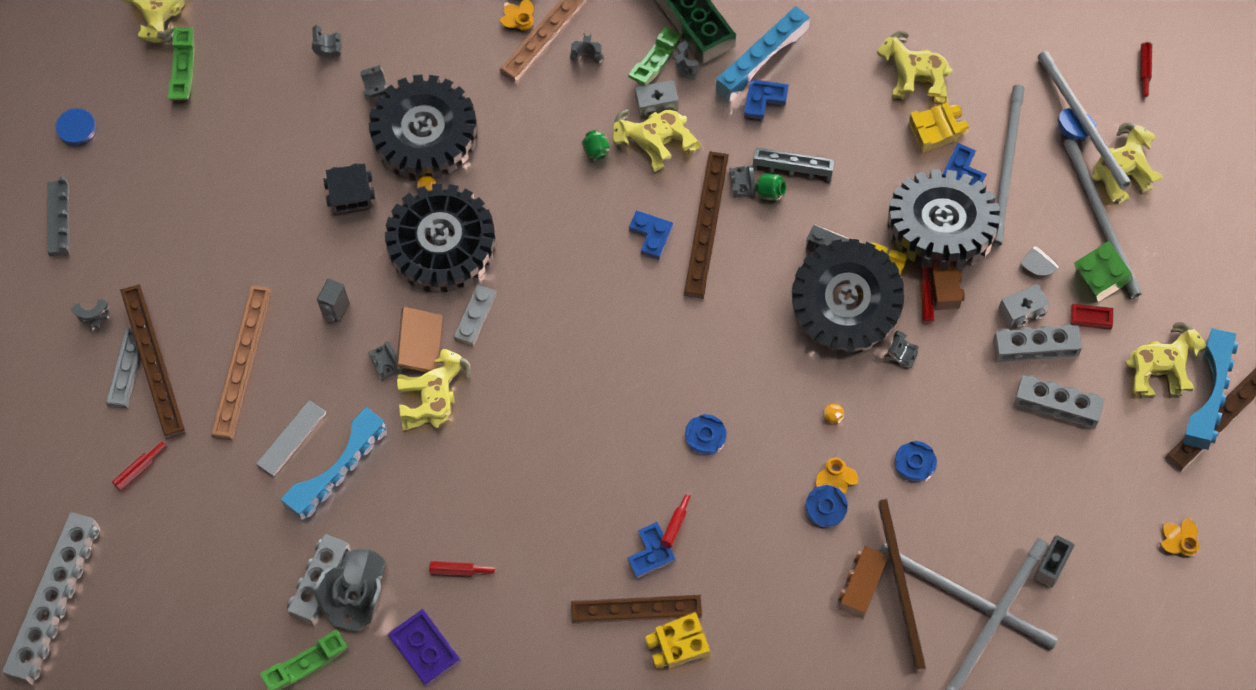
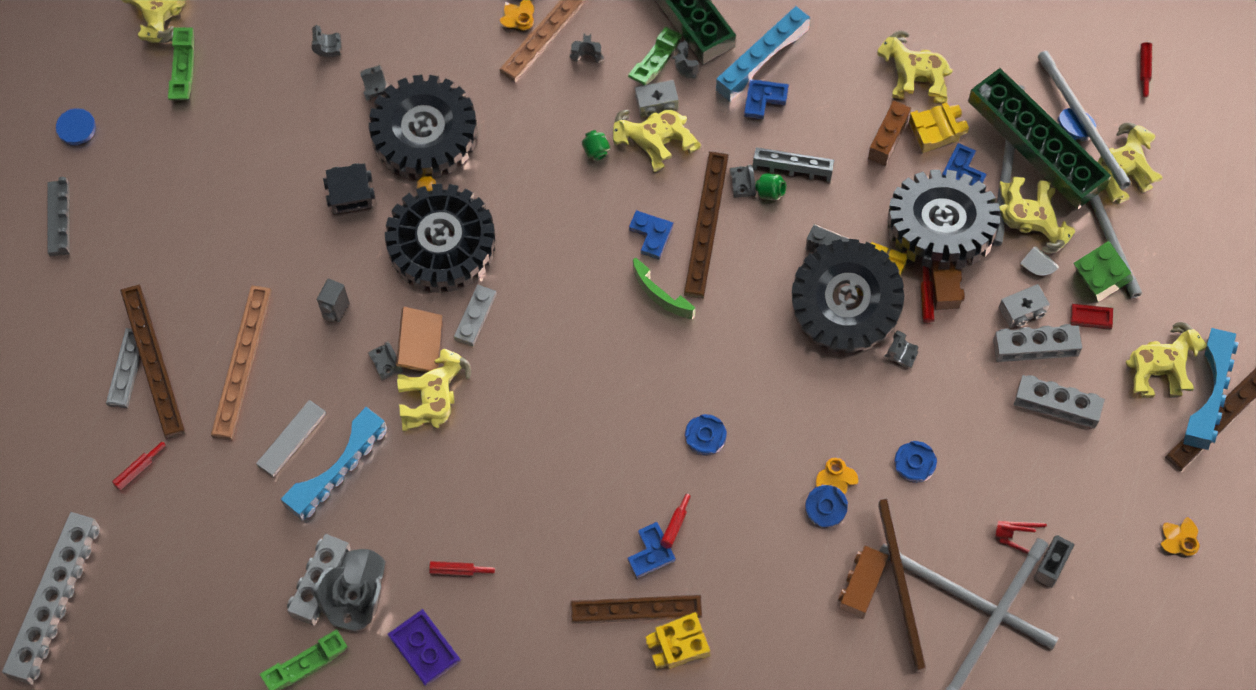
dark grey piece [71,299,110,331] -> none
light orange tile [823,403,844,424] -> none
none -> bright green slope [633,257,696,319]
none -> dark orange brick [868,100,911,166]
none -> dark green brick [968,68,1111,210]
none -> red plant [995,520,1047,554]
none -> light yellow animal [999,177,1075,254]

